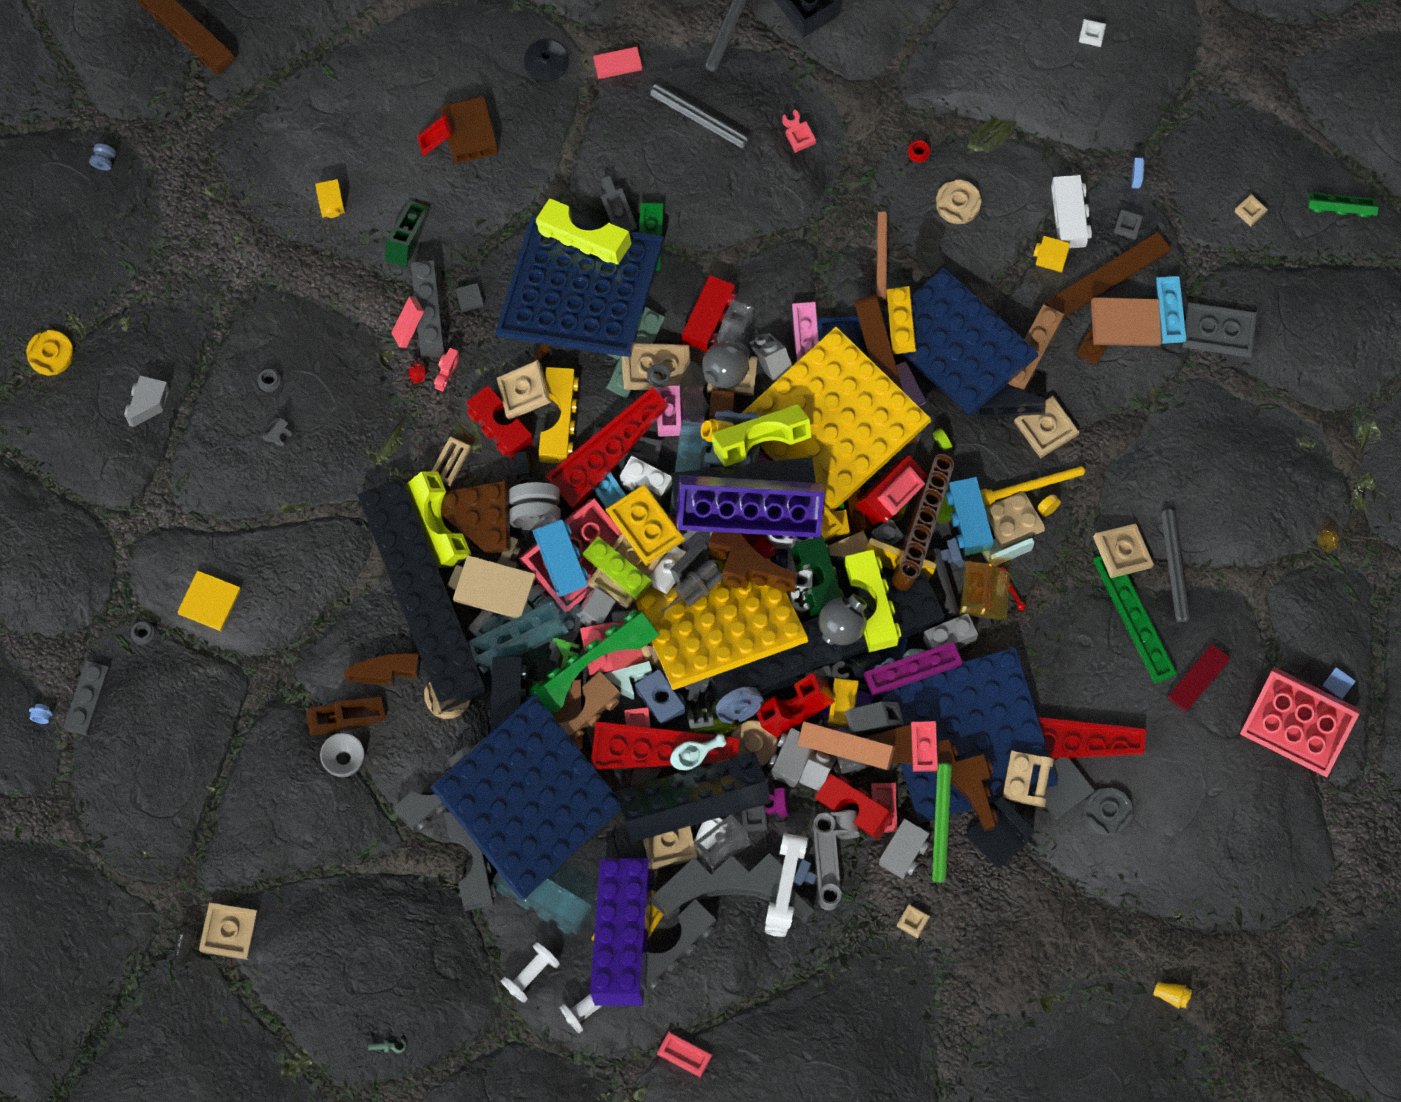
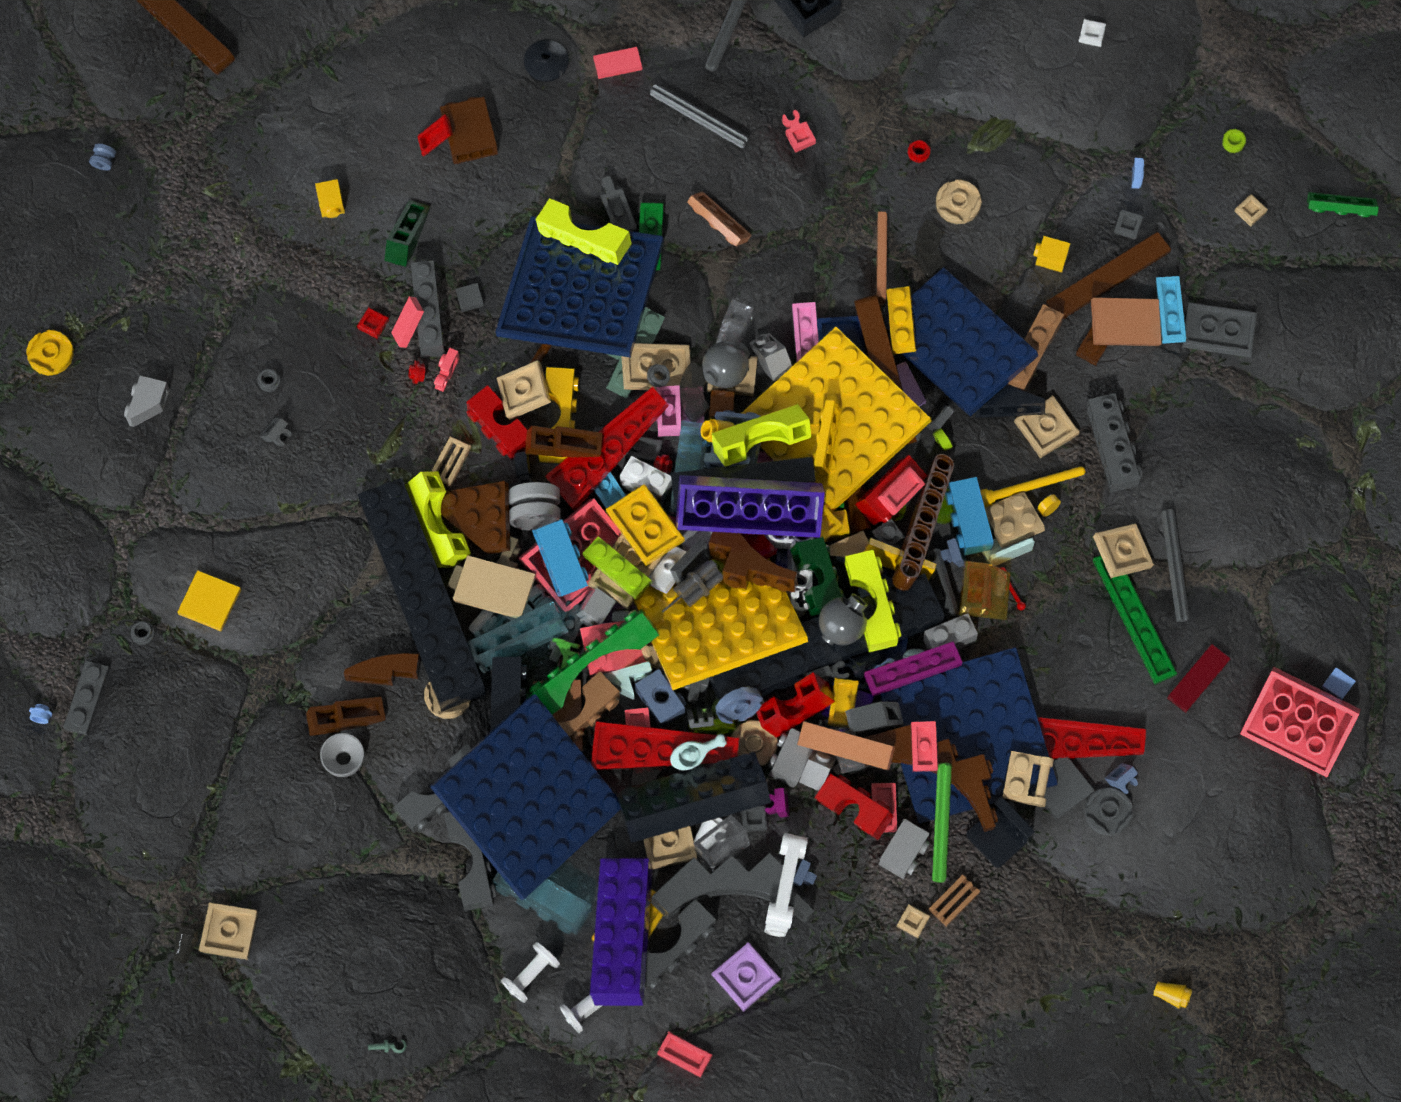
red brick [682,275,737,352] -> none
light grey piece [812,810,859,911] -> none
white brick [1051,175,1091,248] -> none
clear yellow plate [1317,529,1339,552] -> none
none -> red tile [357,307,389,339]
none -> reddish brown slope [525,426,602,457]
none -> red plate [653,454,673,474]
none -> nougat plate [687,191,752,246]
none -> lavender tile [712,942,781,1012]
none -> yellow plate [812,400,841,475]
none -> dark grey tile [927,406,954,430]
none -> medium nougat tile [929,875,980,927]
none -> dark grey brick [1086,393,1142,493]
none -> sand blue tile [1105,763,1138,794]
none -> lime tile [1222,129,1246,153]

